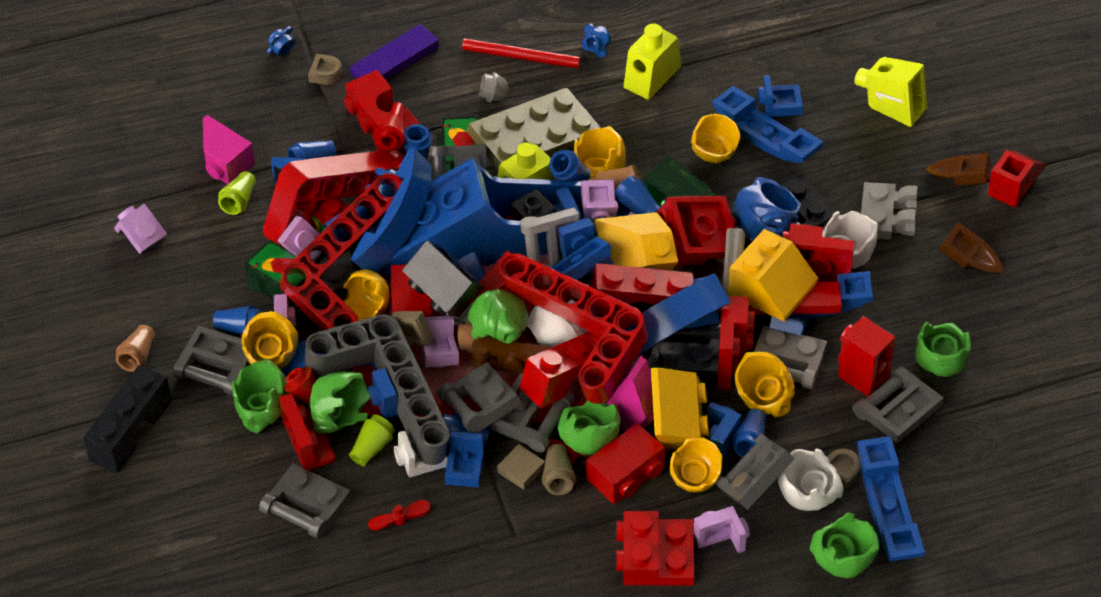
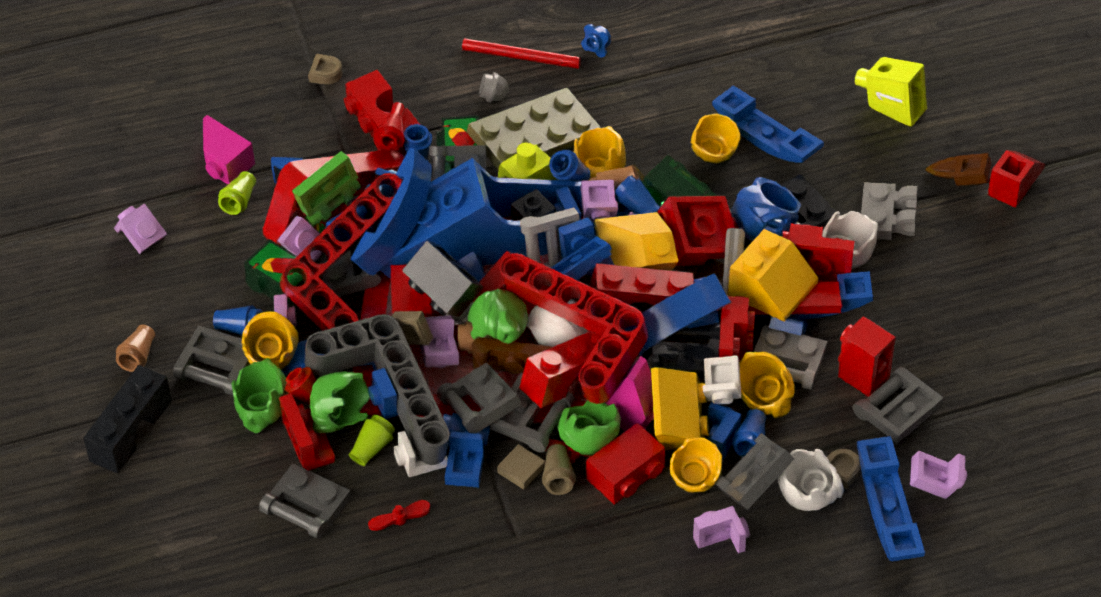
blue plate [267,26,296,56] -> none
blue cone [288,140,336,160] -> none
yellow hair [343,269,390,320] -> none
dark purple tile [350,24,439,80] -> none
red plate [616,511,694,586] -> none
neon yellow torso [624,24,681,100] -> none
blue bracket [757,75,803,117] -> none
bright green hair [810,512,879,578] -> none
bright green hair [915,322,971,377] -> none
reddish brown plate [938,222,1003,273] -> none
none -> bright green plate [292,151,361,227]
none -> white bracket [703,356,741,405]
none -> lavender bracket [910,451,967,499]

